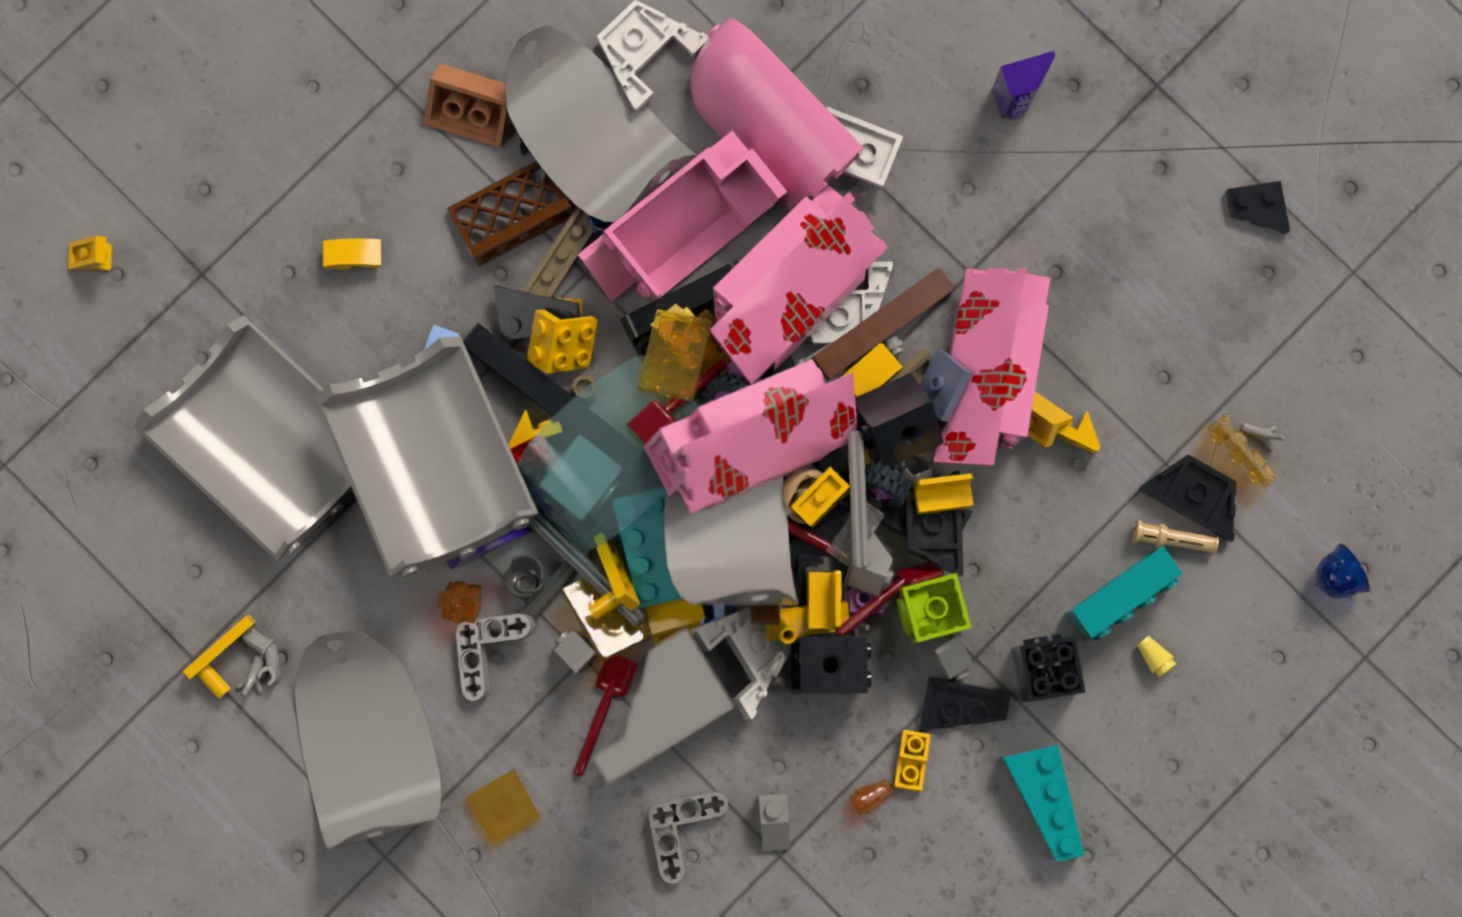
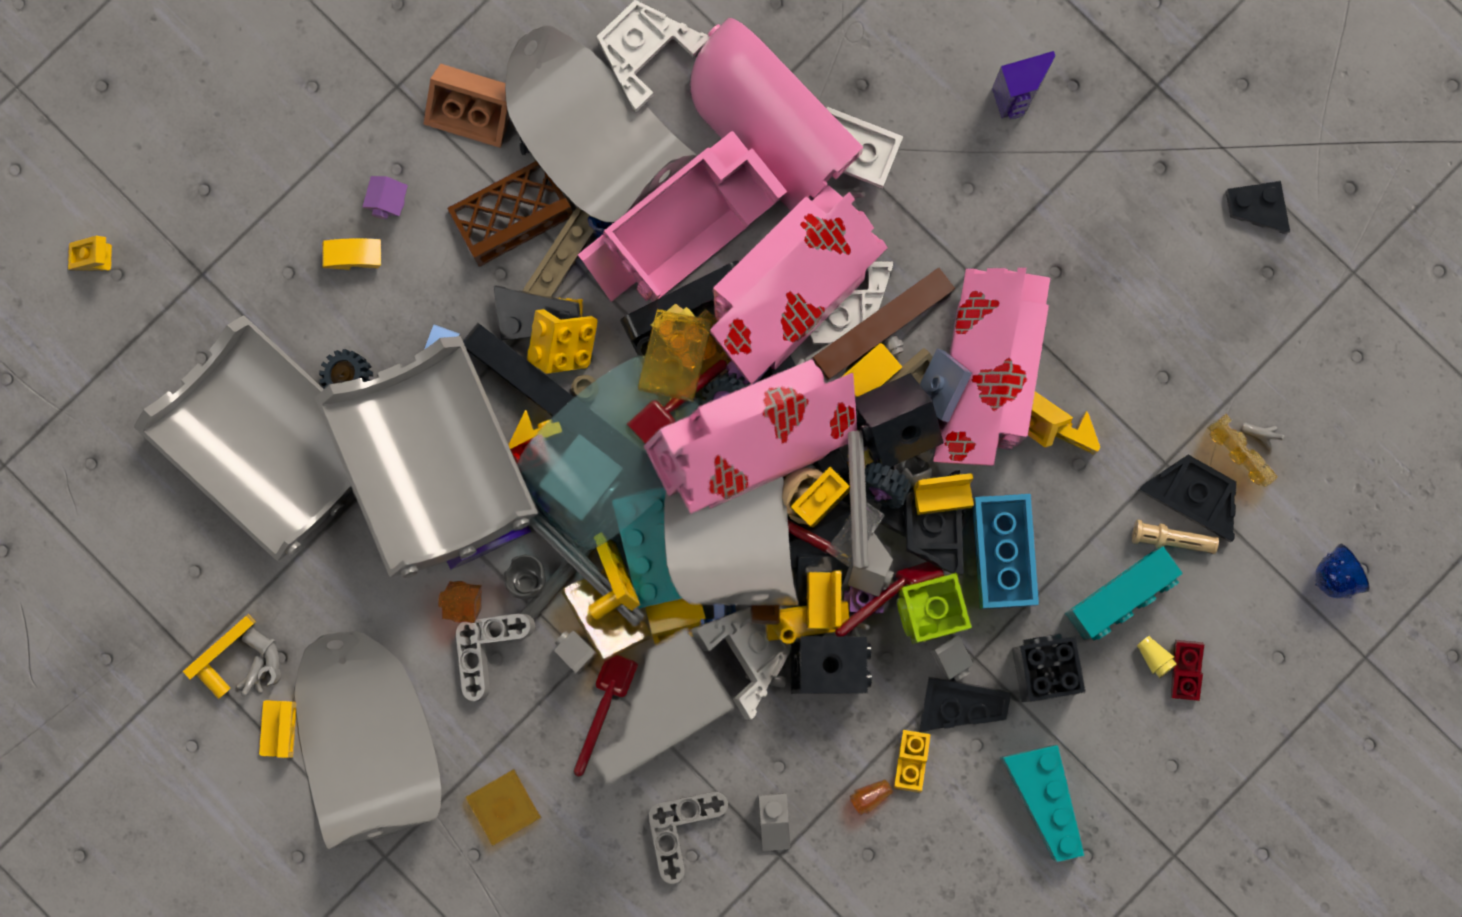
none -> yellow panel [259,700,296,758]
none -> black wheel [319,349,373,389]
none -> medium lavender brick [363,176,408,219]
none -> dark azure brick [972,494,1039,610]
none -> dark red slope [1171,640,1205,701]

